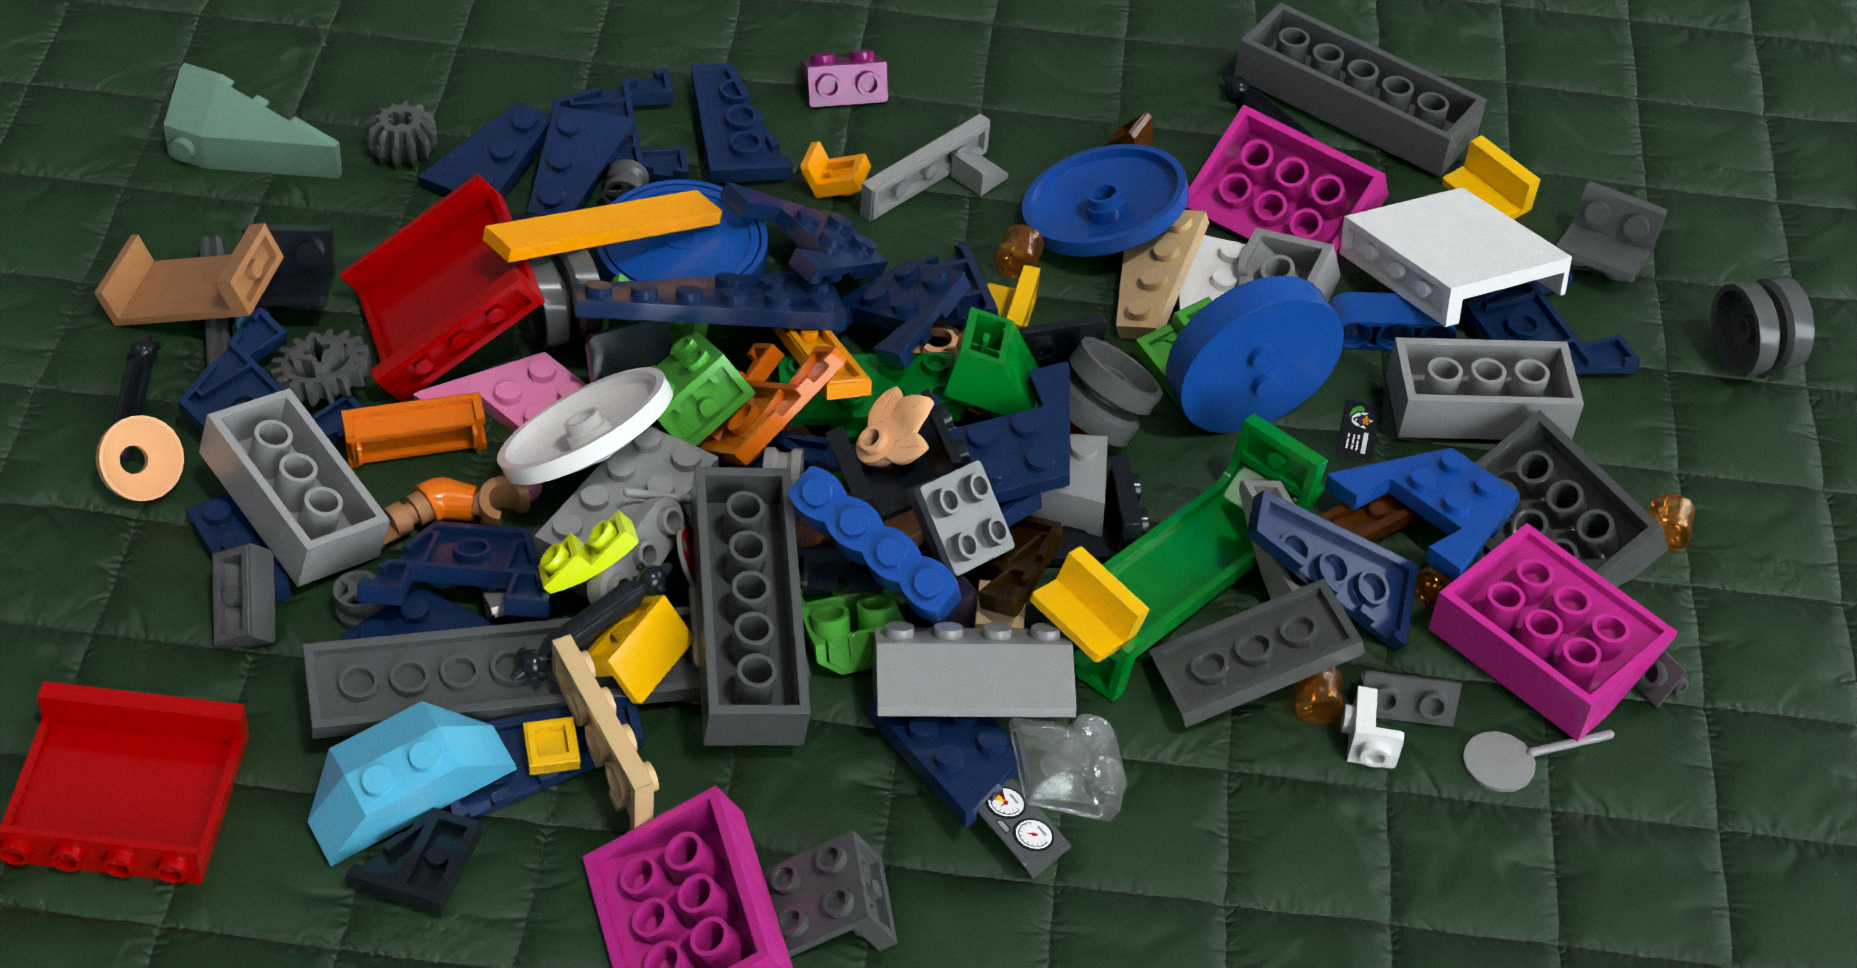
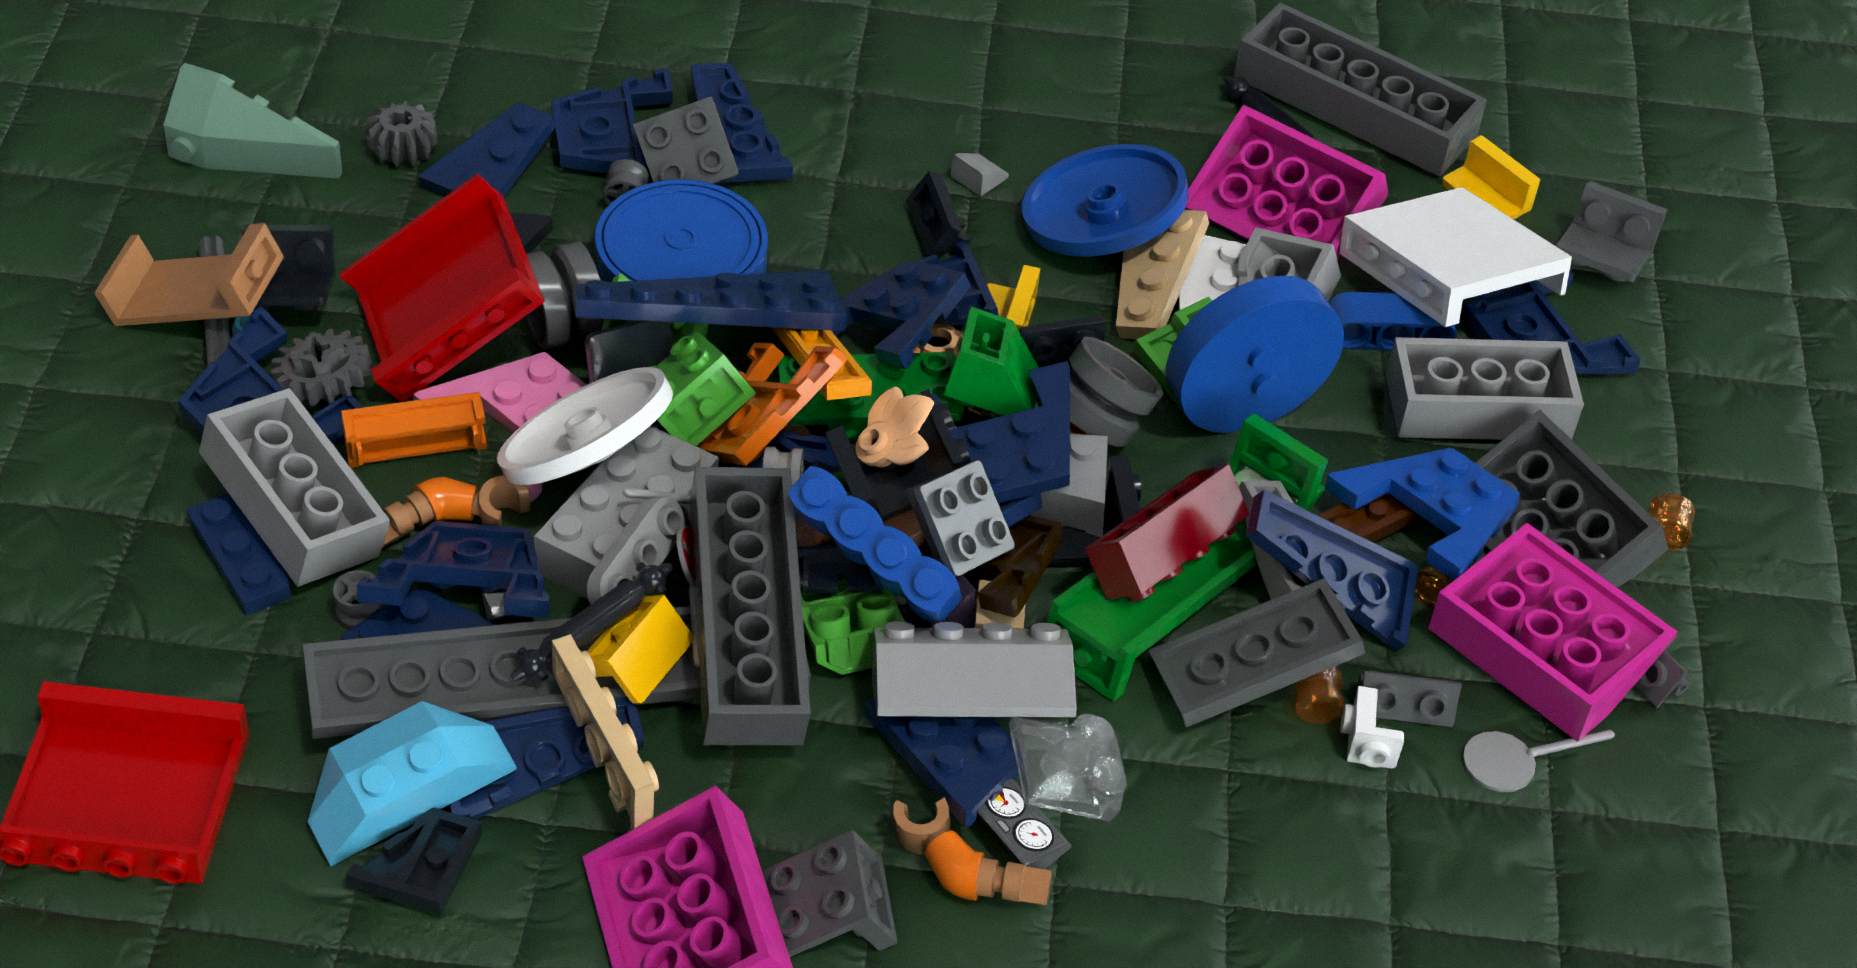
light nougat piece [95,415,184,501] -> none
black wheel [111,333,161,464] -> none
dark grey slope [212,543,276,648] -> none
light orange tile [483,190,722,263] -> none
yellow tile [523,716,581,775] -> none
dark blue wing [527,105,637,215] -> none
neon yellow slope [538,510,639,594] -> none
dark blue wing [719,182,889,285] -> none
bracket [800,50,888,107] -> none
light orange bracket [801,141,871,199] -> none
light grey tile [860,113,990,222] -> none
clear orange wheel [995,224,1045,278] -> none
yellow panel [1030,546,1150,662] -> none
reddish brown slope [1105,112,1153,146] -> none
black sticker [1336,400,1381,461] -> none
dark grey wheel [1710,275,1815,376] -> none
none -> dark grey bracket [633,96,739,184]
none -> medium nougat piece [893,797,1052,905]
none -> black plate [906,171,971,259]
none -> dark red brick [1085,464,1250,602]

